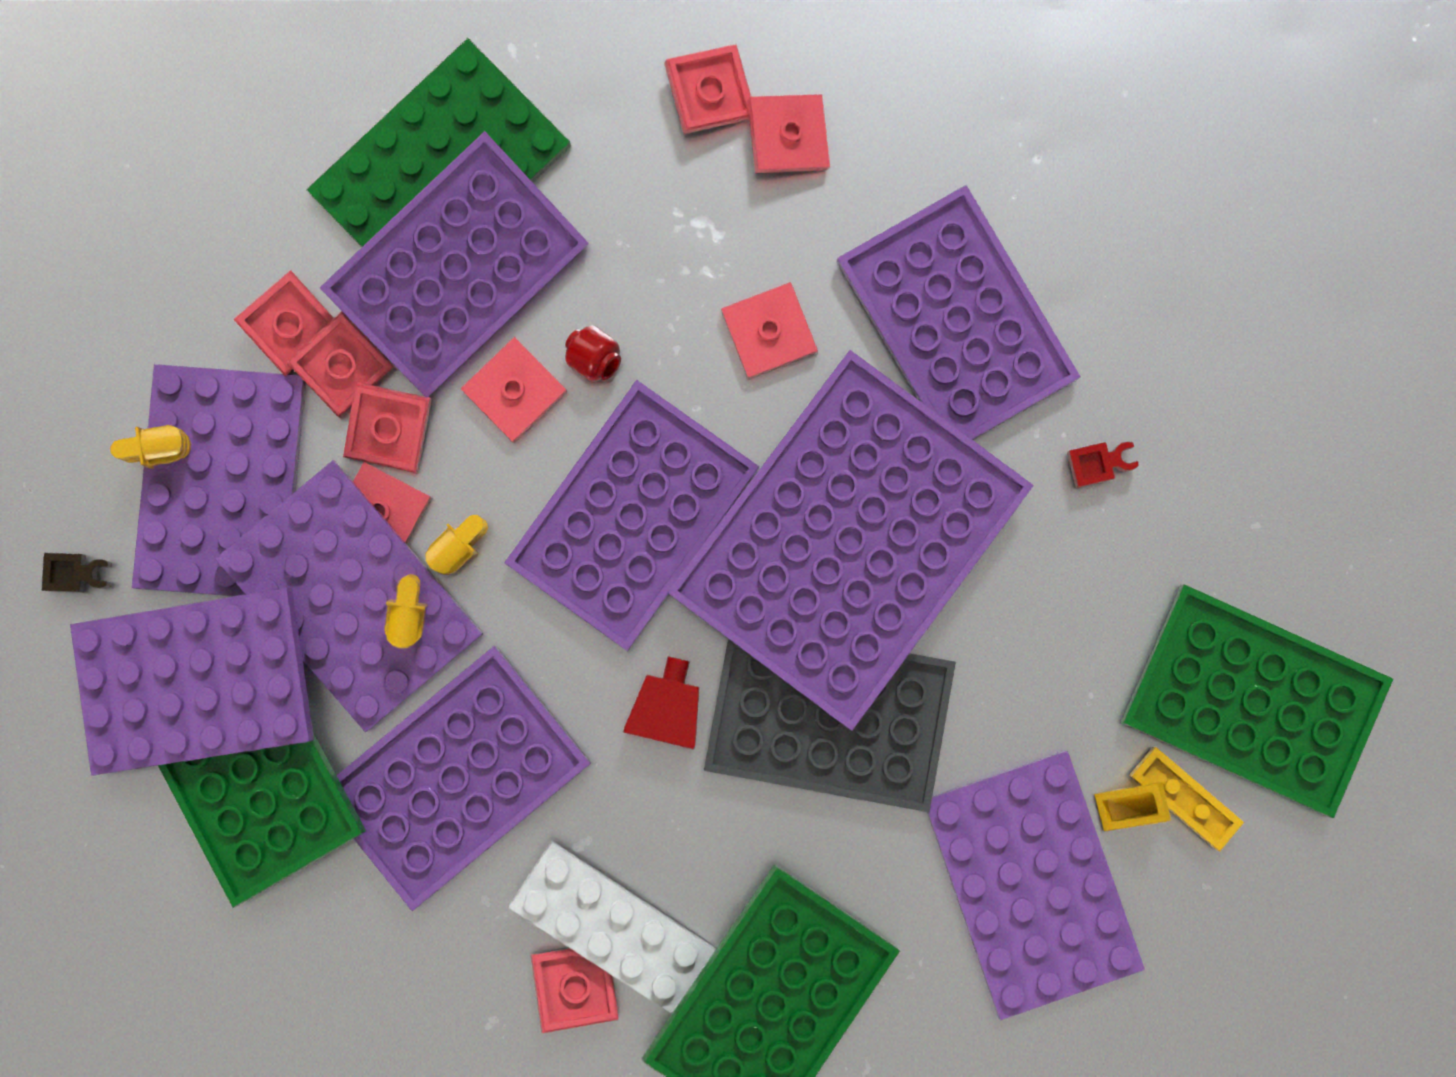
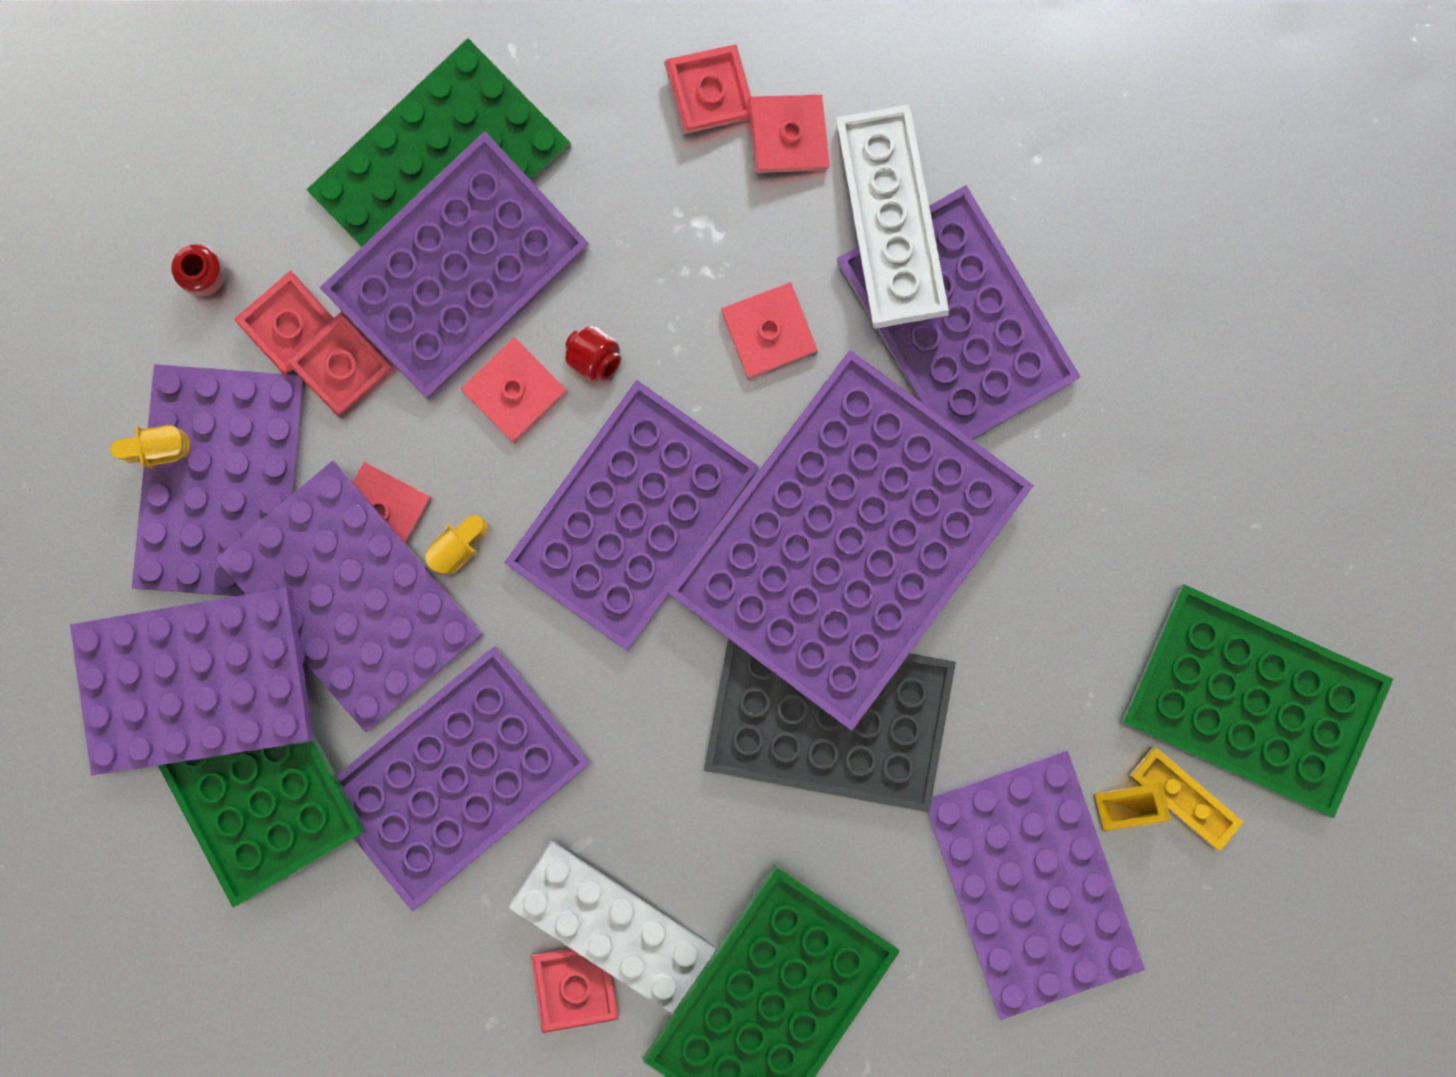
dark brown plate [41,553,112,593] -> none
coral plate [343,382,432,473] -> none
yellow arm [385,574,428,648] -> none
red torso [623,656,699,749] -> none
red plate [1067,442,1139,488] -> none
none -> red head [171,244,226,297]
none -> white plate [836,104,949,329]

